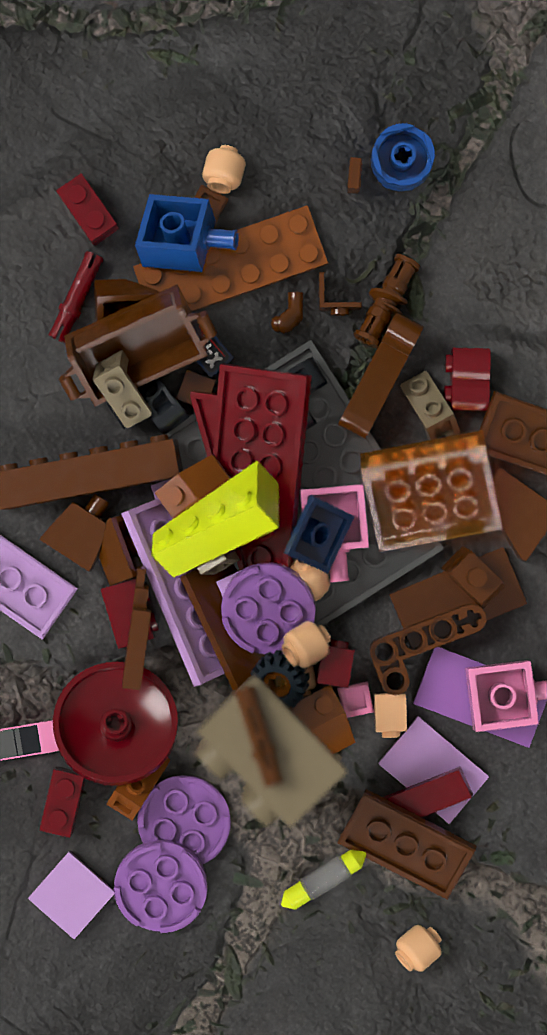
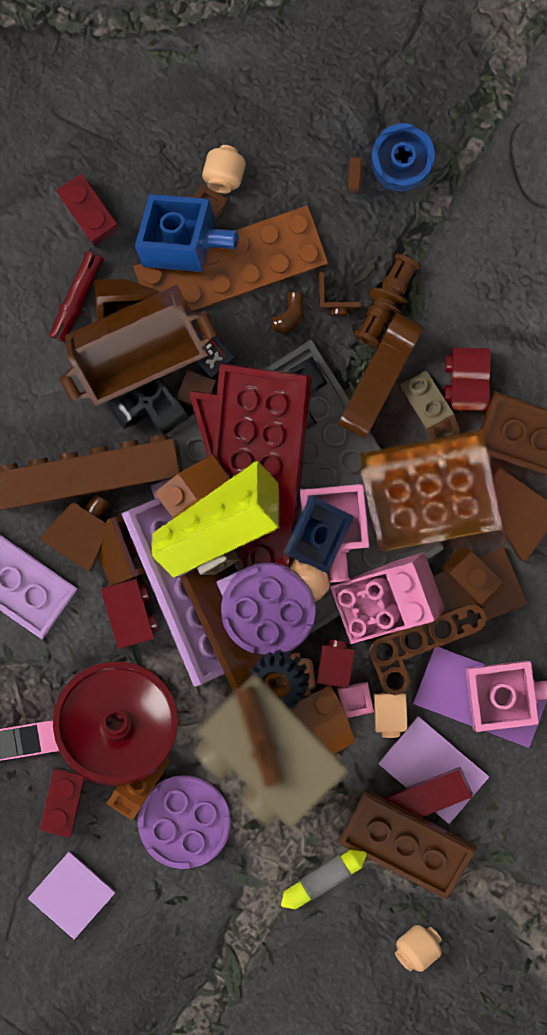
dark tan bracket [93,350,152,428] -> none
medium lavender tile [114,840,208,933] -> none
reddish brown piece [122,566,151,690] -> none
light nougat head [282,621,331,668] -> none
none -> bright pink slope [330,552,445,644]

